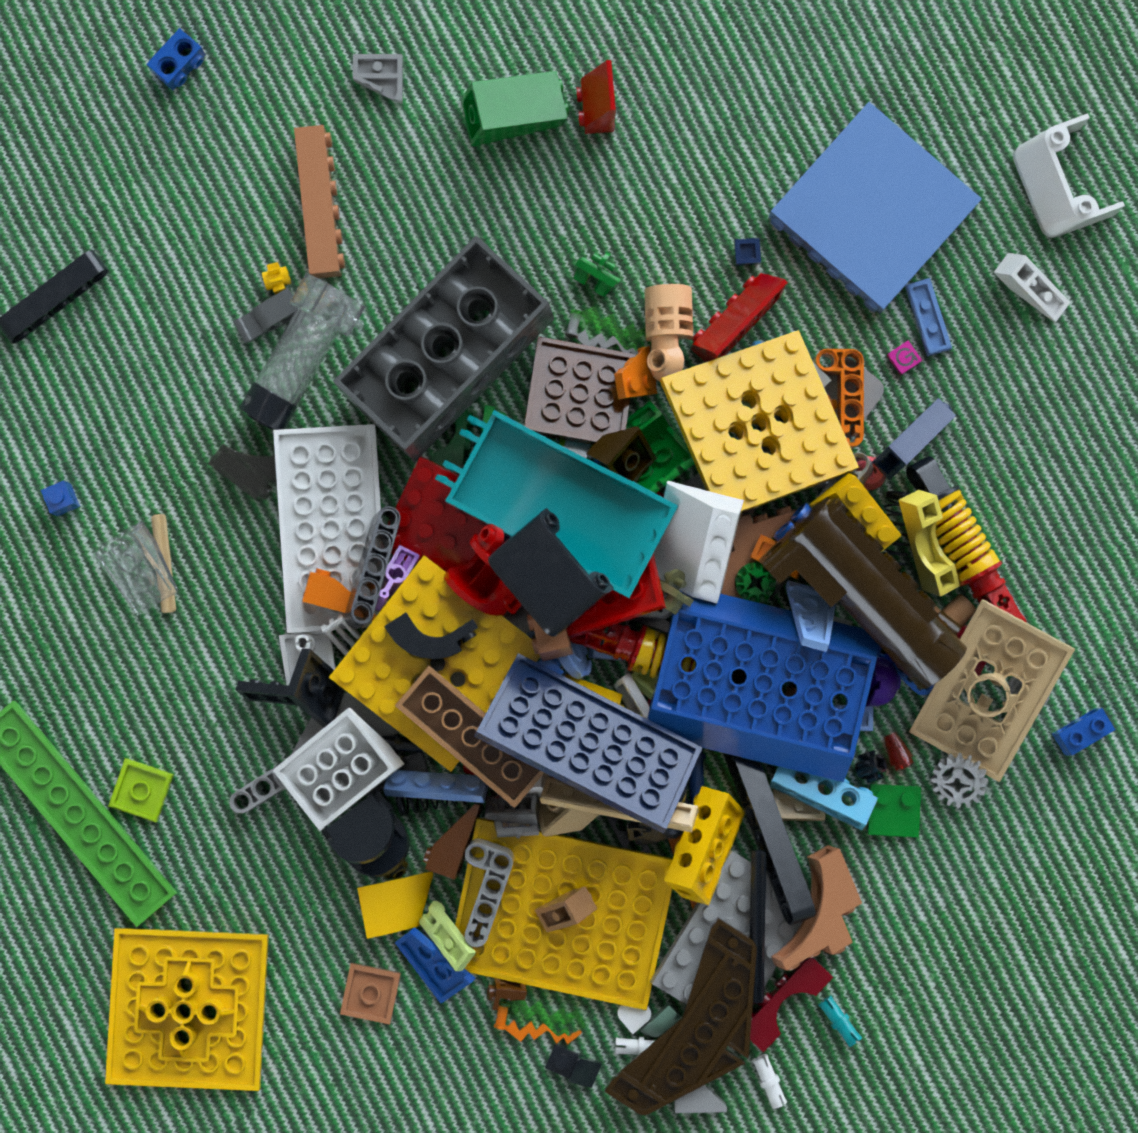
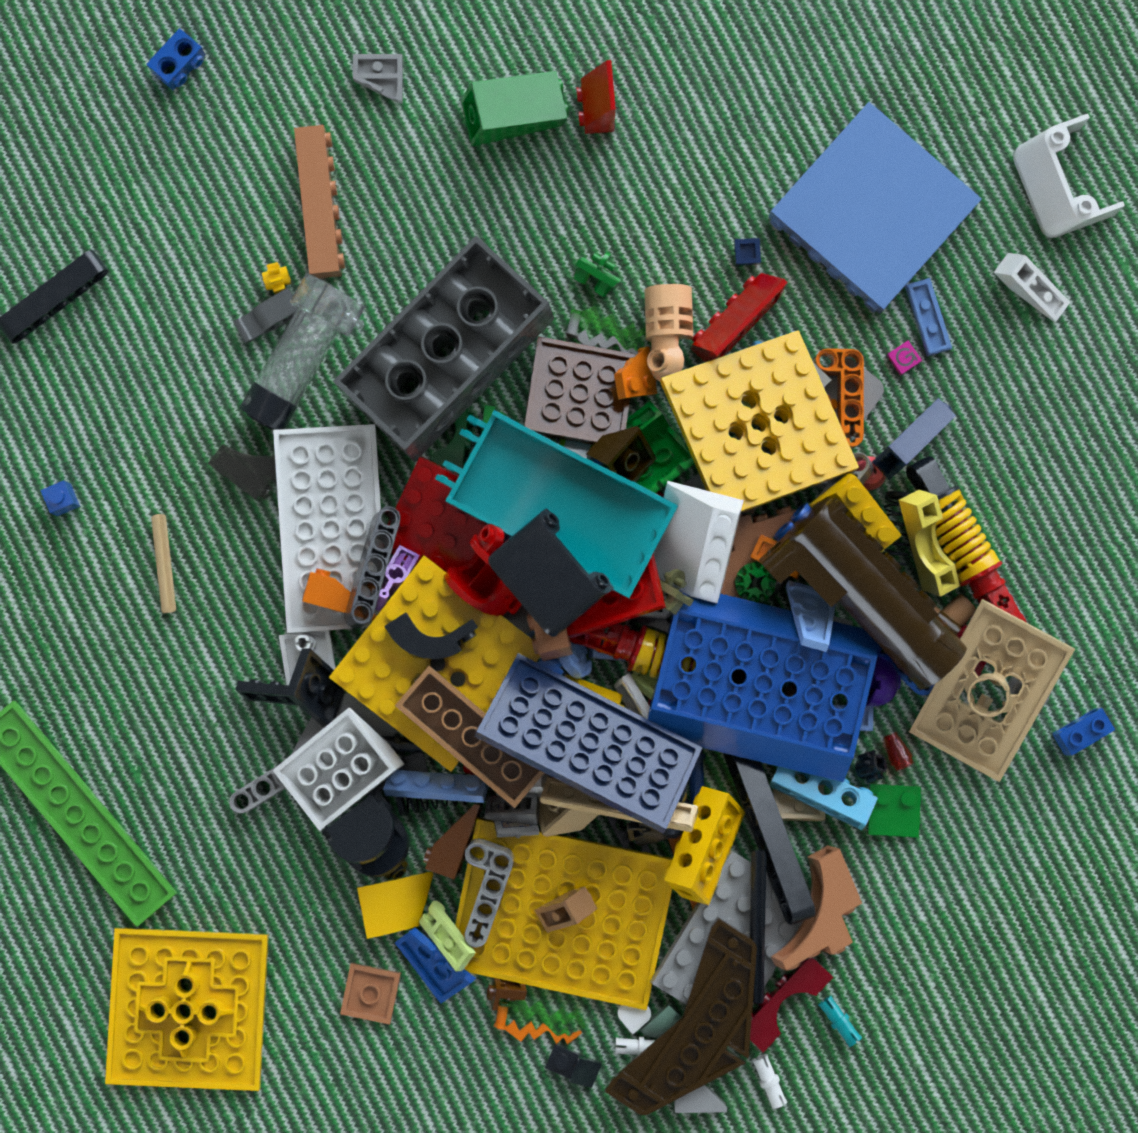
clear slope [93,521,178,616] -> none
lime tile [108,758,174,823] -> none
white tile [320,612,362,656] -> none
light grey gear [931,752,988,808] -> none

